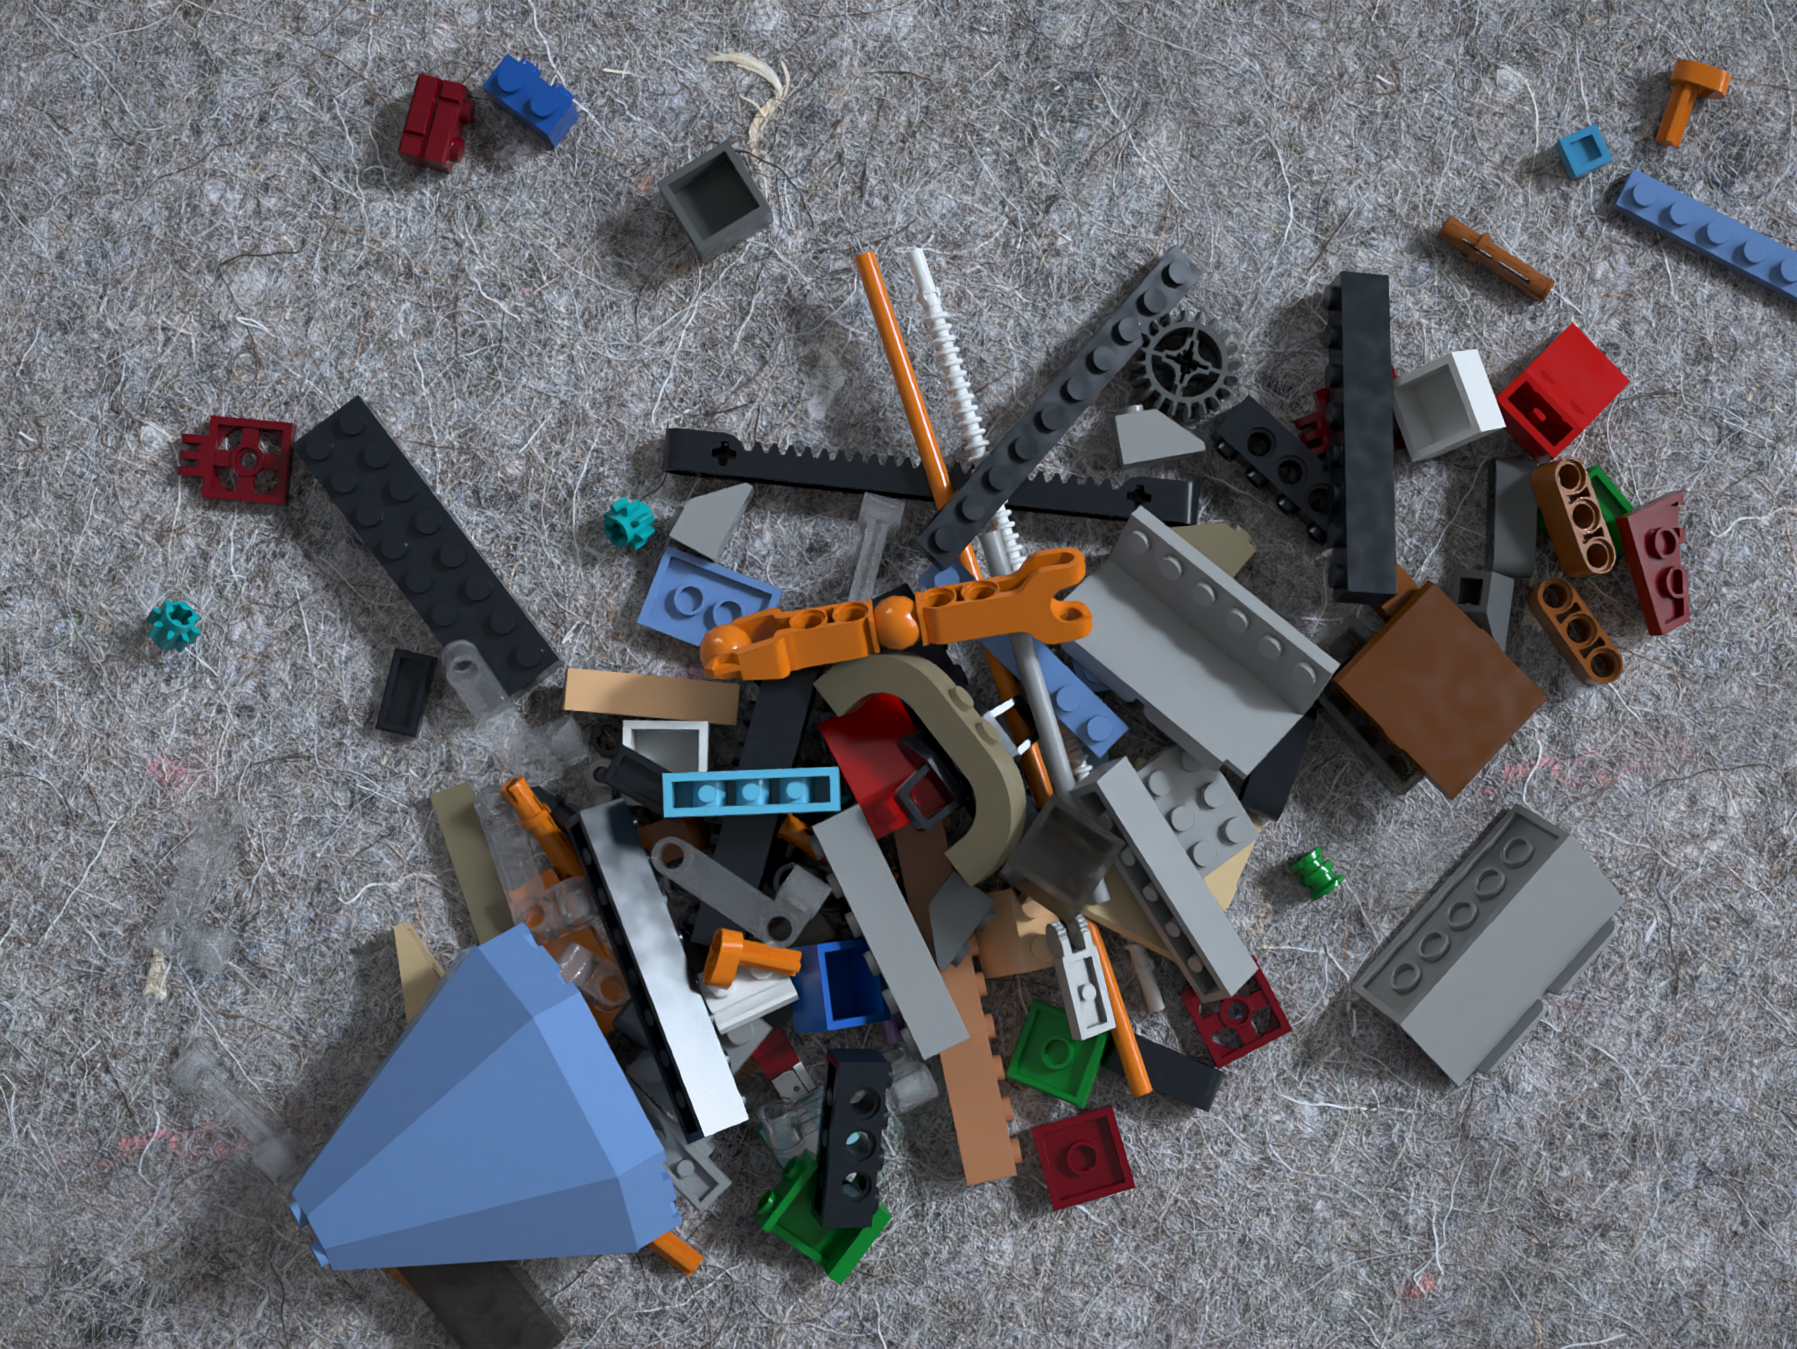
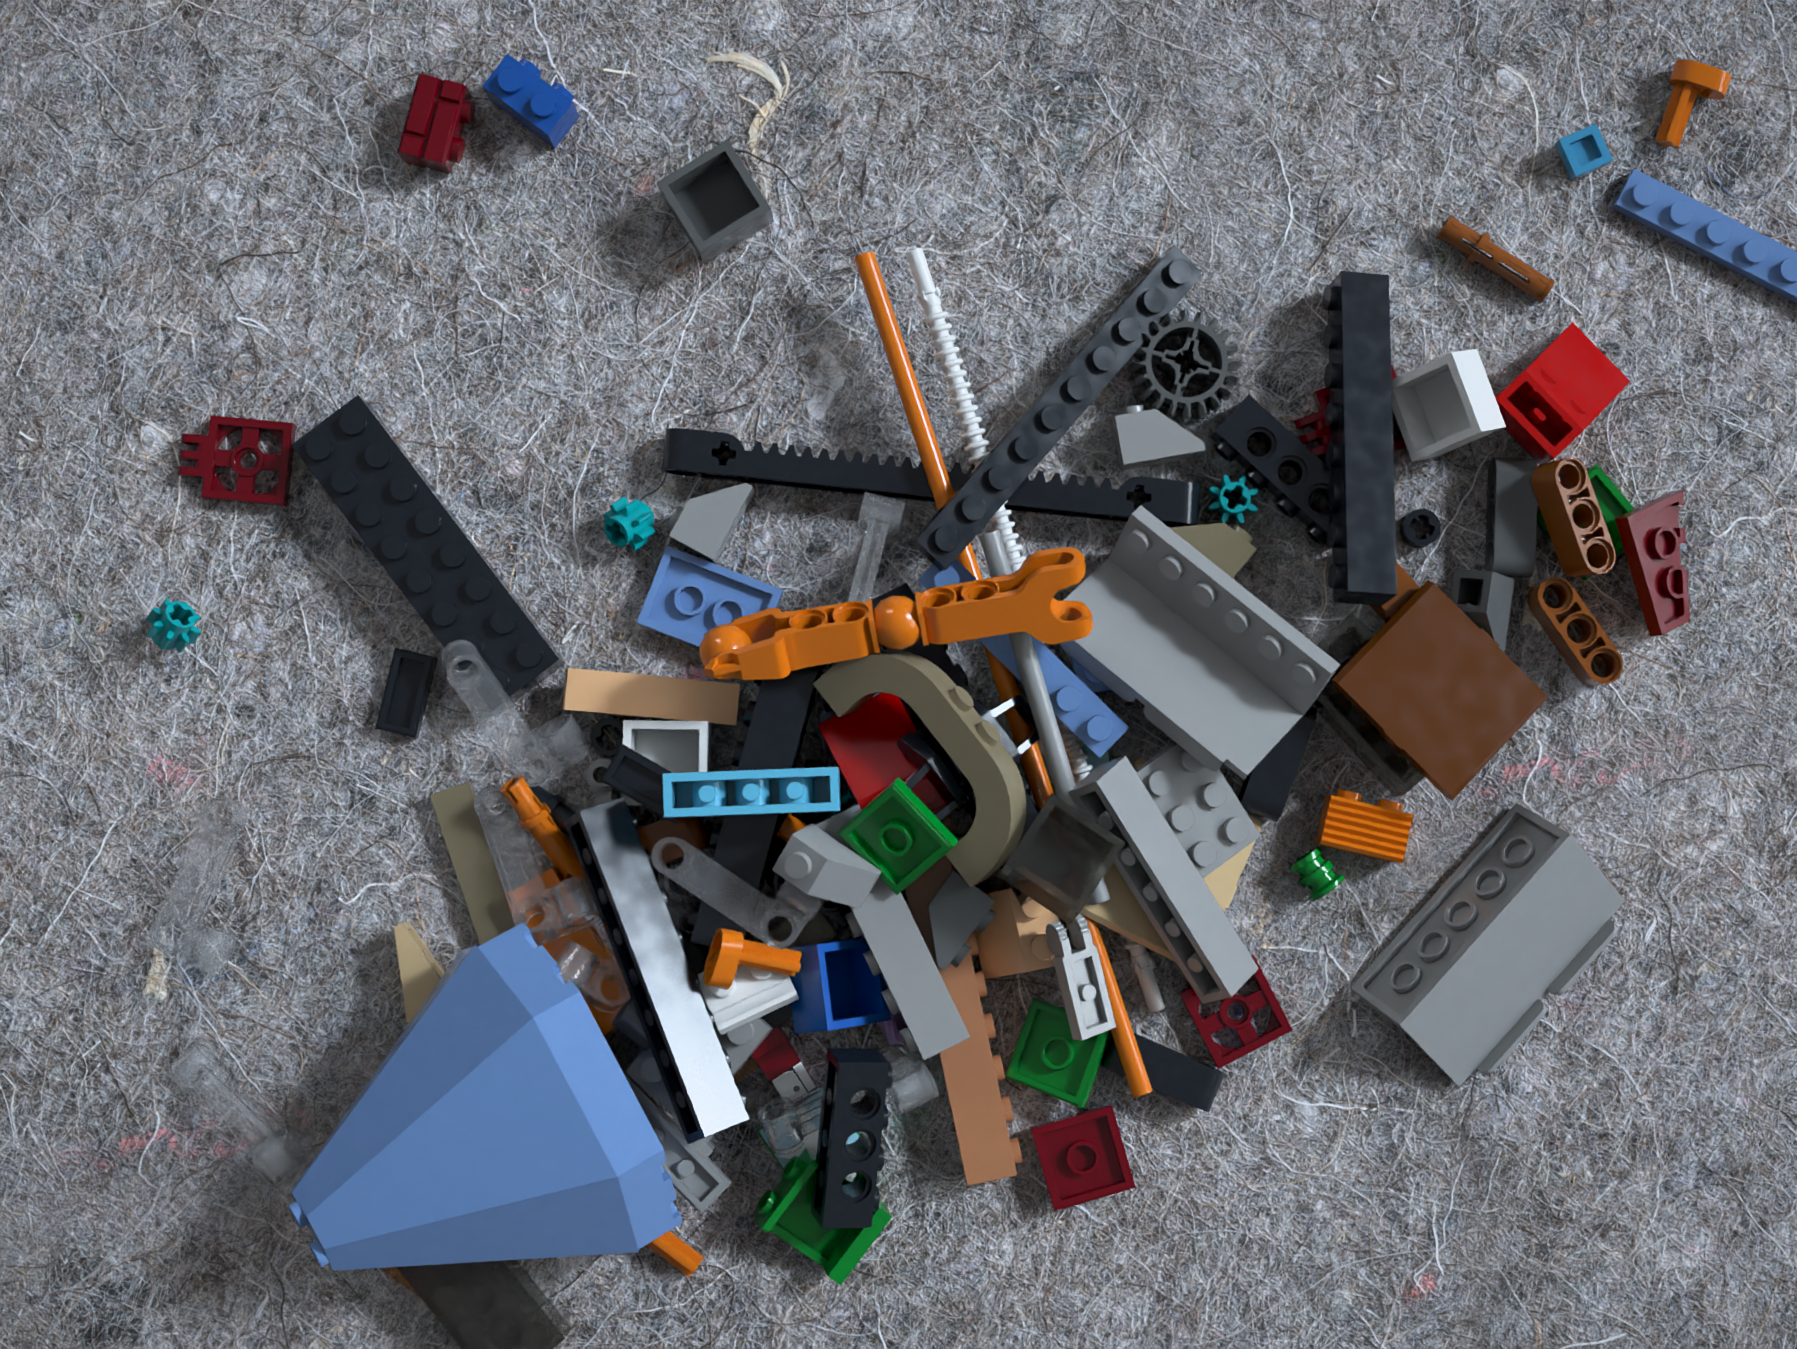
none -> light grey slope [772,823,882,908]
none -> green tile [837,777,958,895]
none -> teal gear [1207,475,1258,526]
none -> orange brick [1314,789,1413,864]
none -> black bush [1400,509,1441,548]

